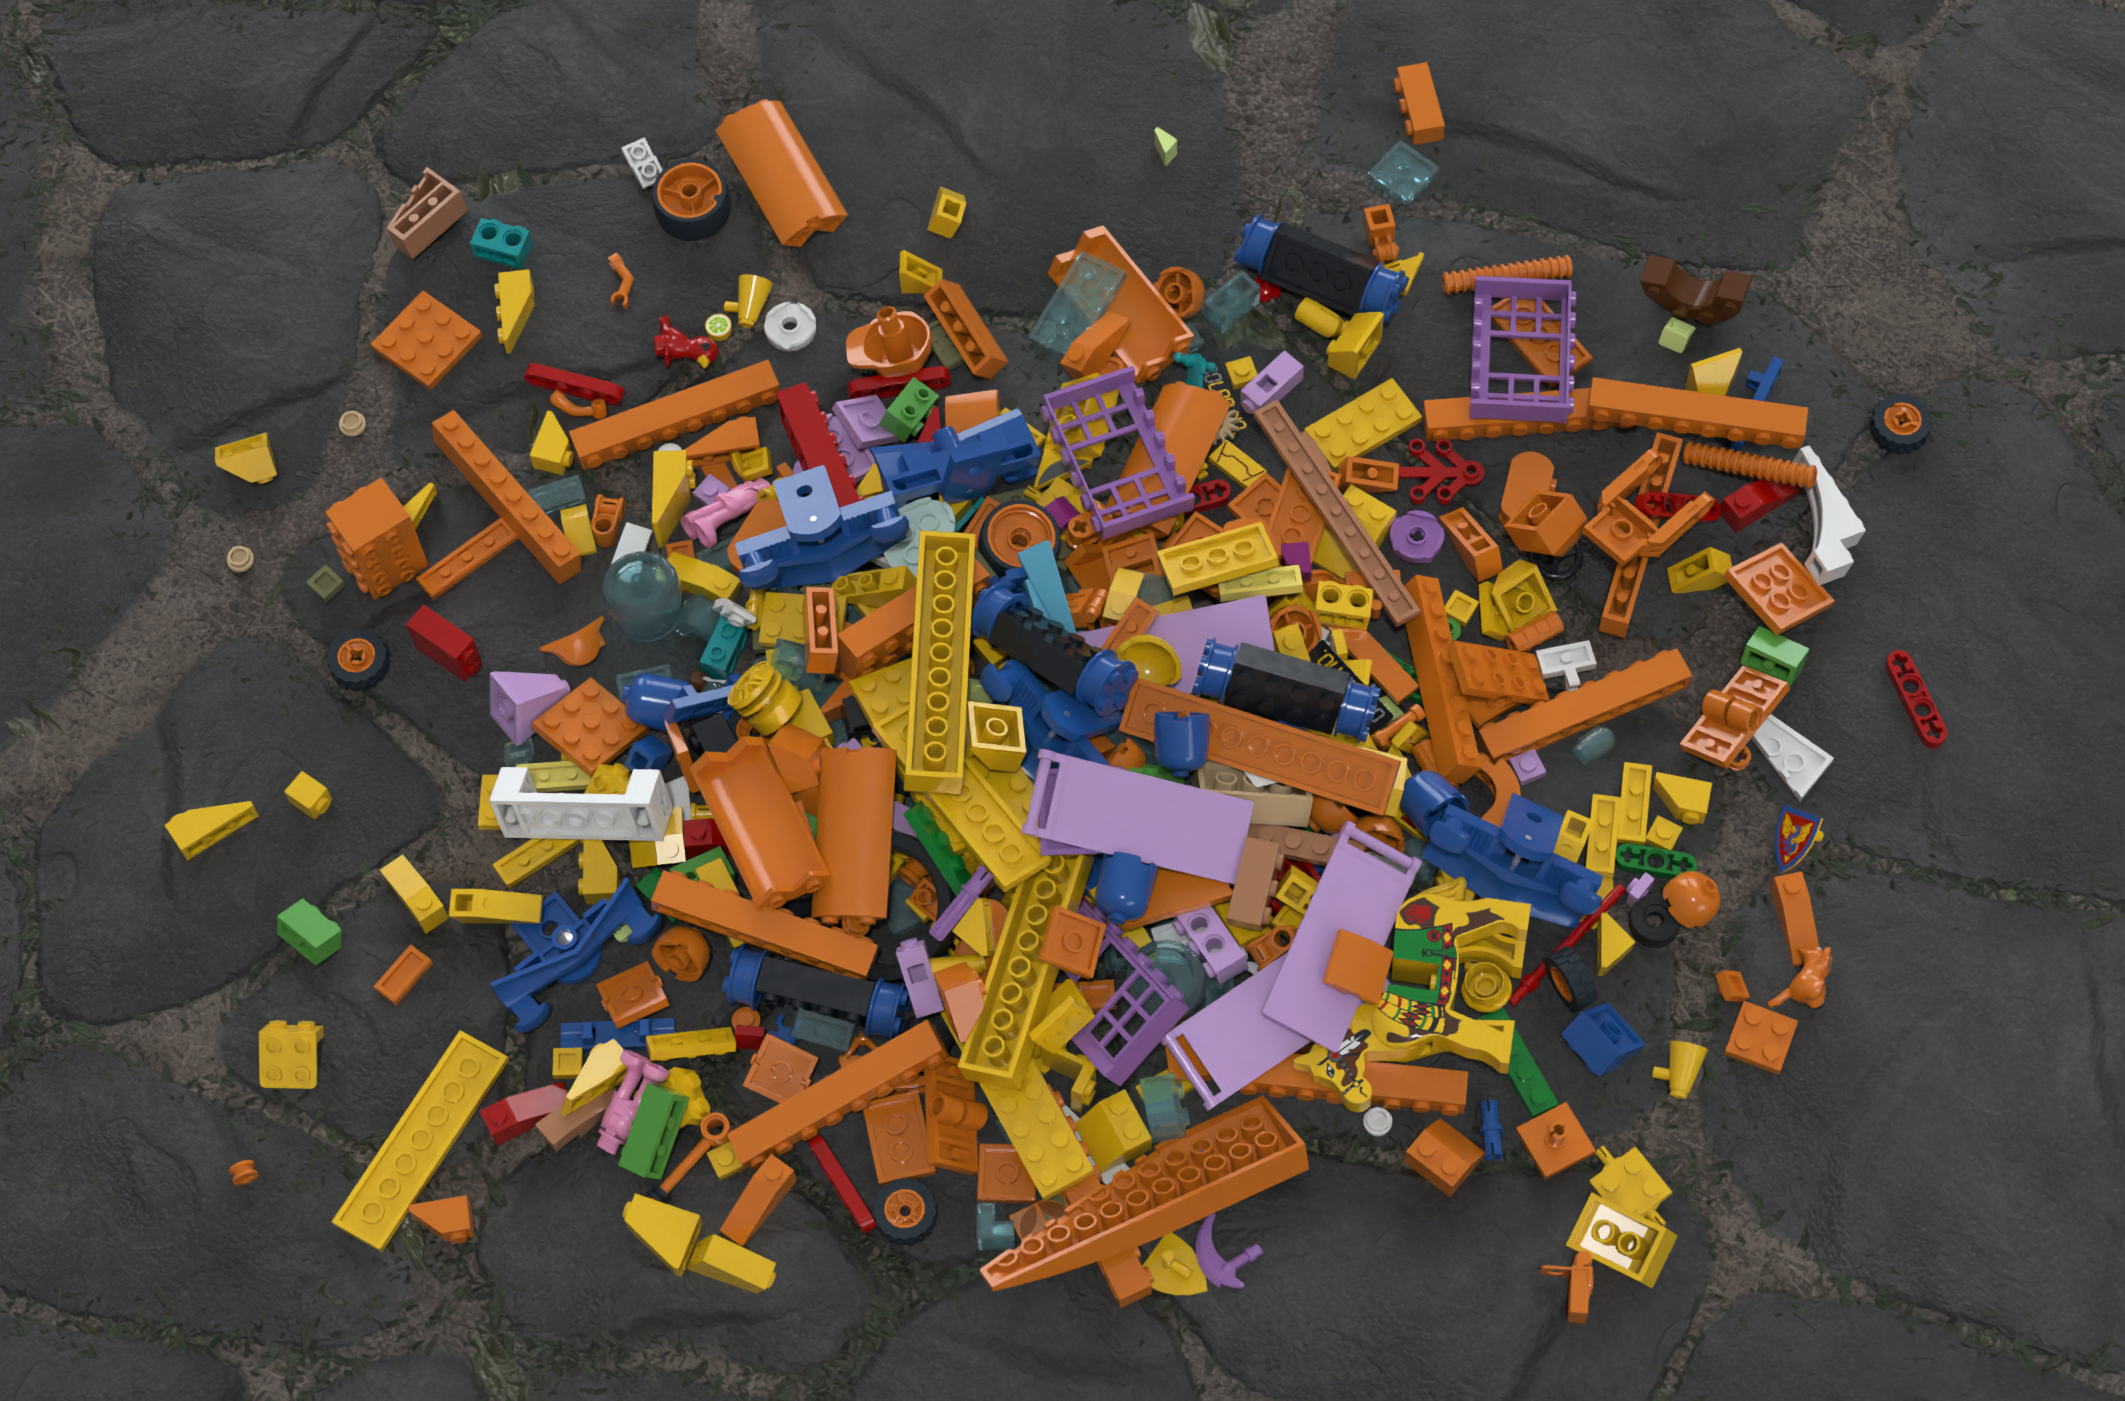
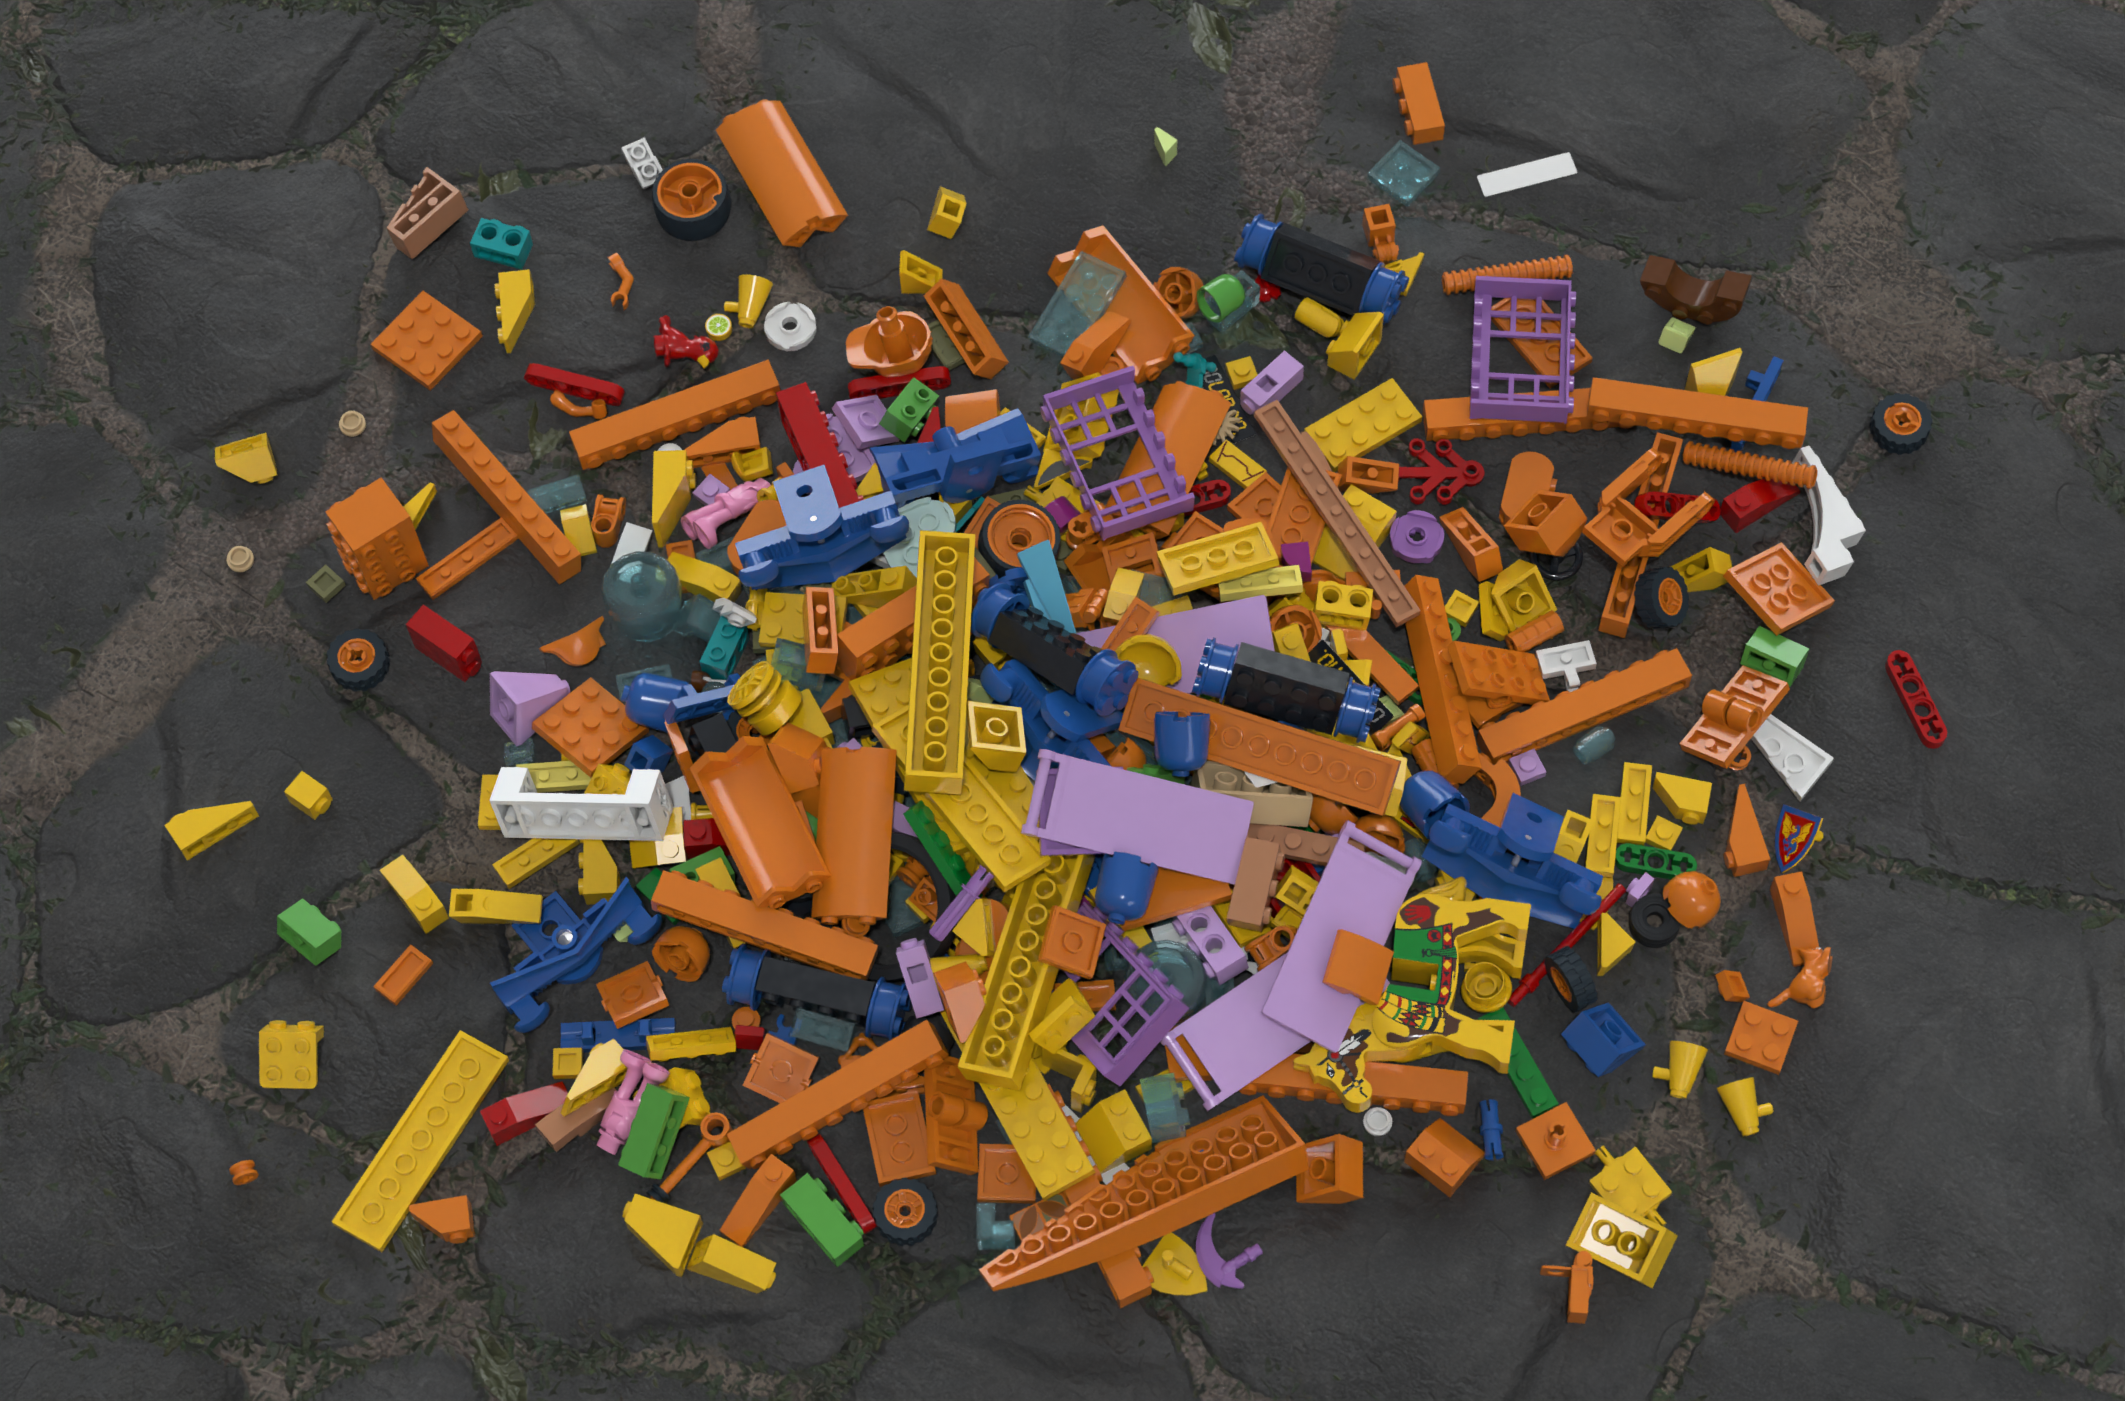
yellow slope [530,410,574,476] -> none
none -> bright green brick [780,1173,864,1267]
none -> bright green helmet [1197,274,1245,322]
none -> orange slope [1296,1134,1363,1204]
none -> white sticker [1477,152,1577,197]
none -> black wheel [1634,567,1689,629]
none -> yellow piece [1716,1077,1773,1137]
none -> orange slope [1724,784,1770,877]

